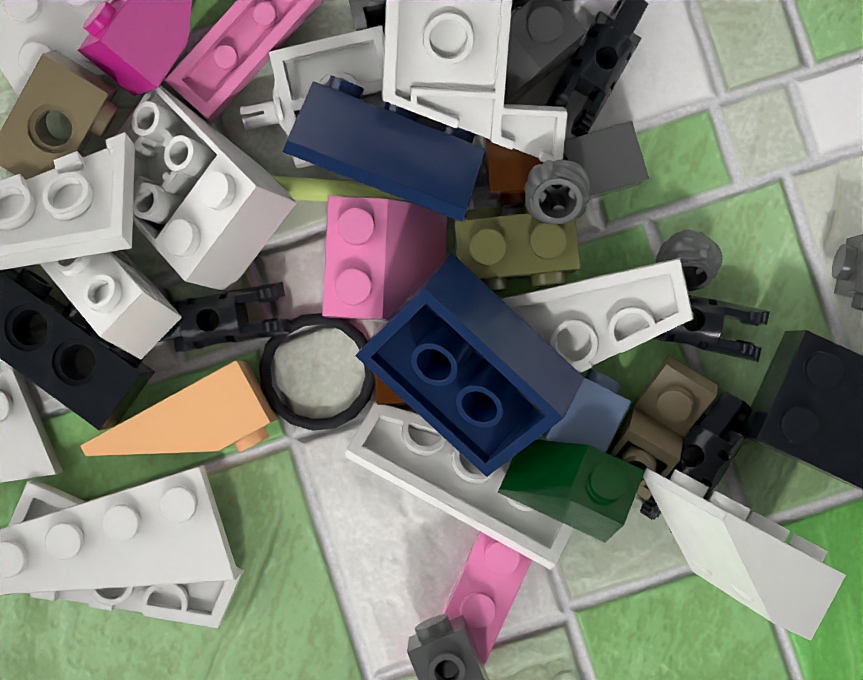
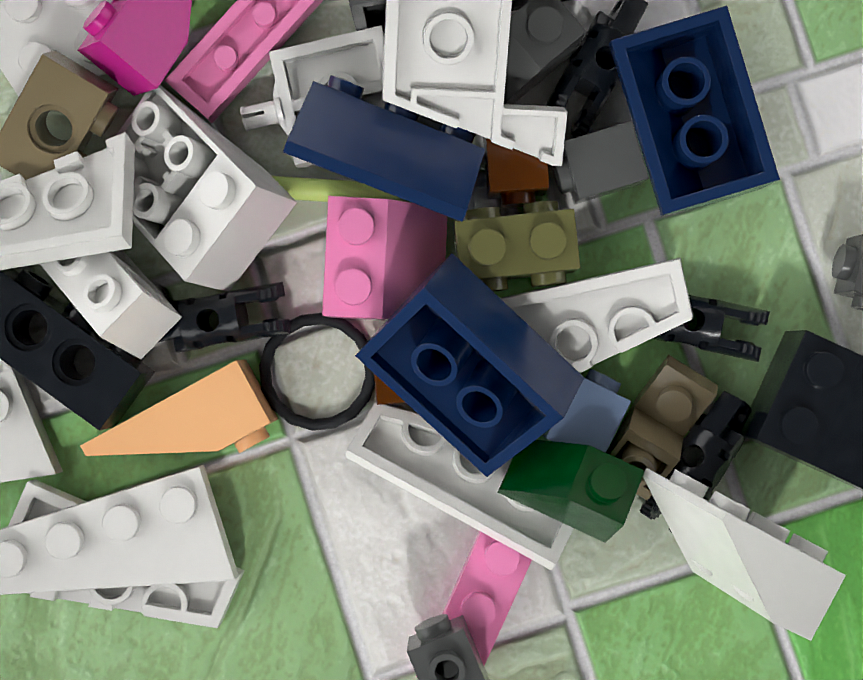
dark grey piece [524,159,590,224] -> none
dark grey piece [655,229,723,291] -> none
none -> dark blue slope [609,5,780,216]

